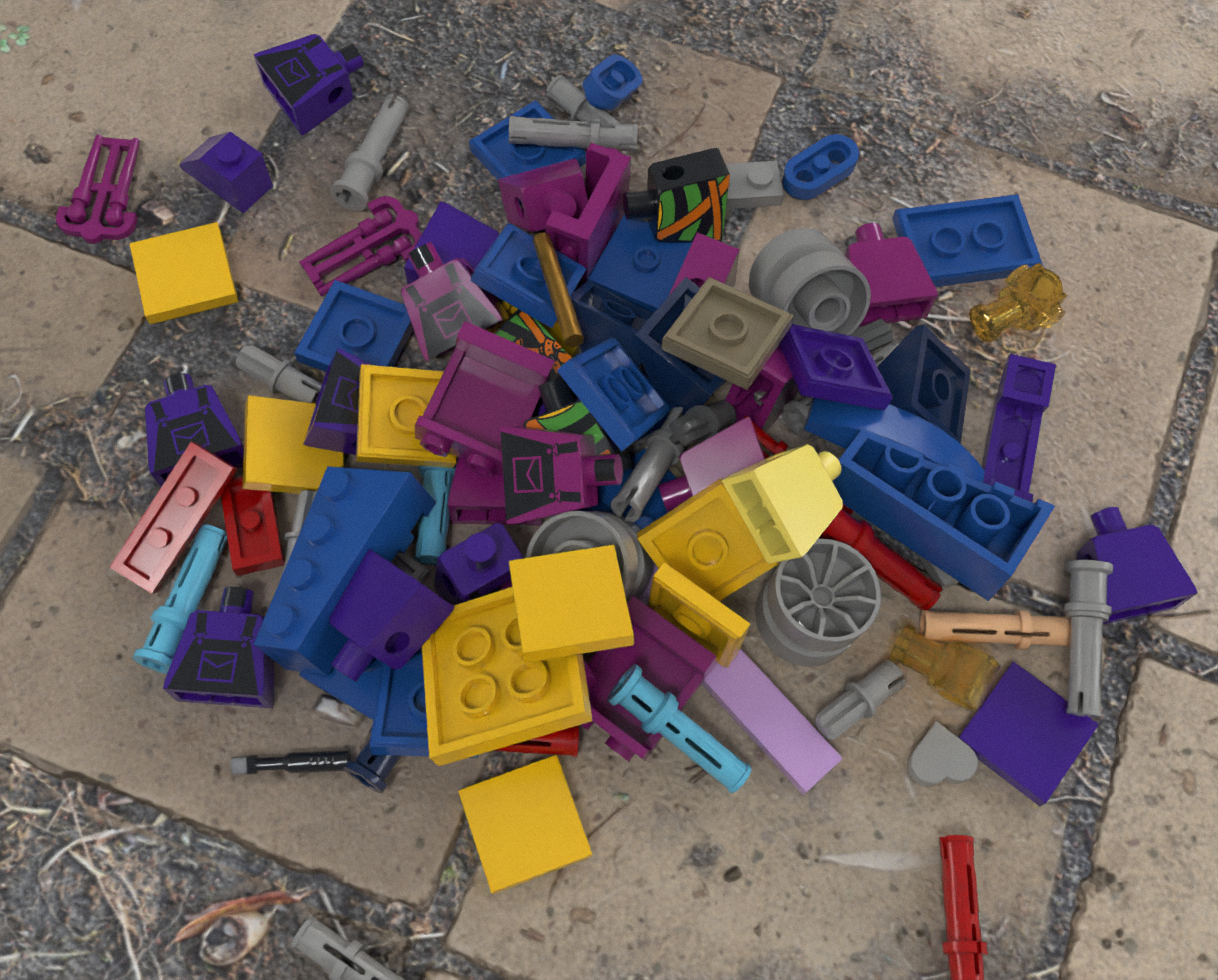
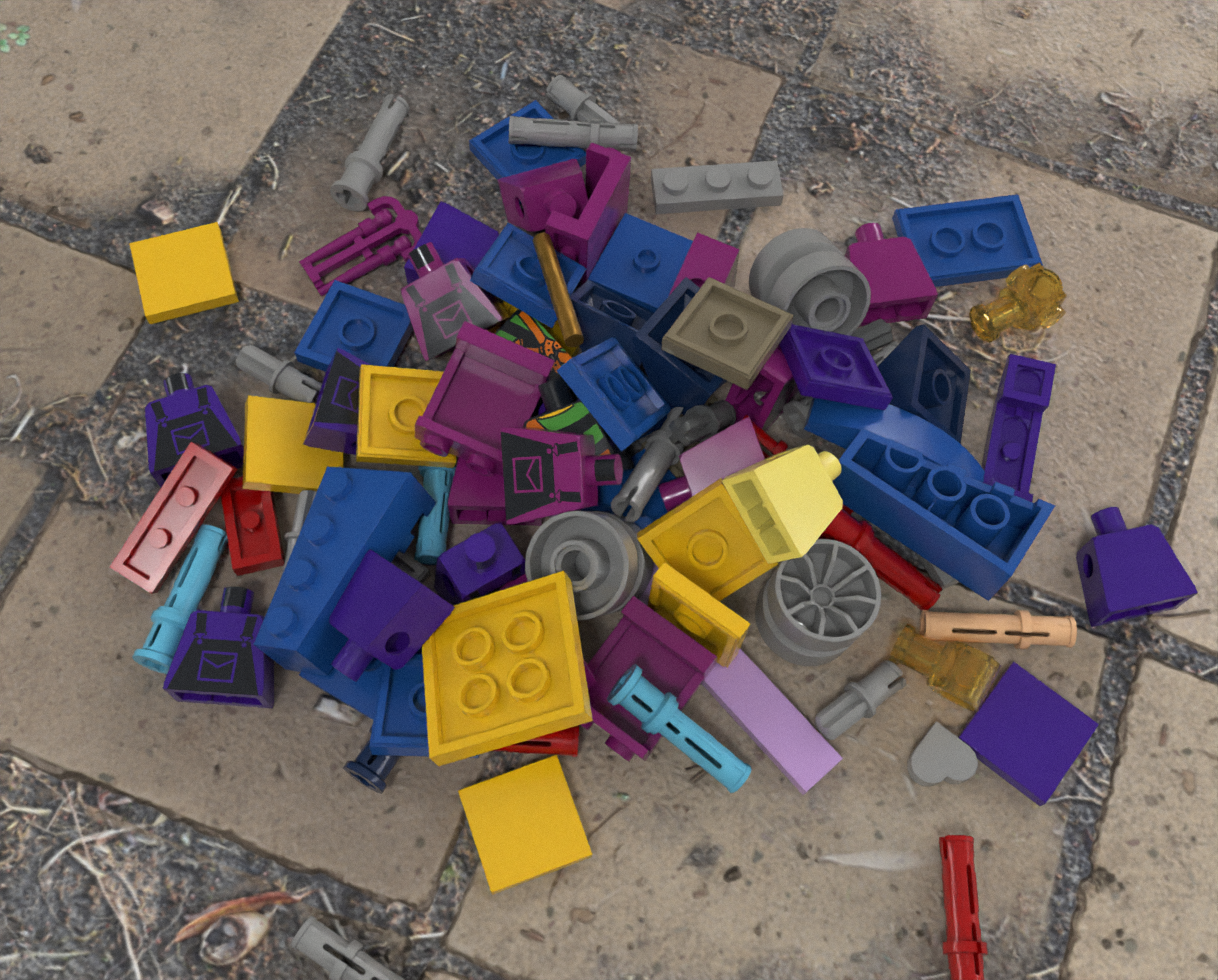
magenta piece [56,134,140,244] -> none
dark purple slope [180,132,273,213] -> none
black piece [231,750,351,774] -> none
dark purple torso [254,34,364,136] -> none
yellow tile [509,545,634,663] -> none
blue plate [583,54,643,110] -> none
black torso [623,148,730,243] -> none
blue plate [782,134,859,200] -> none
light grey pin [1064,560,1113,717] -> none

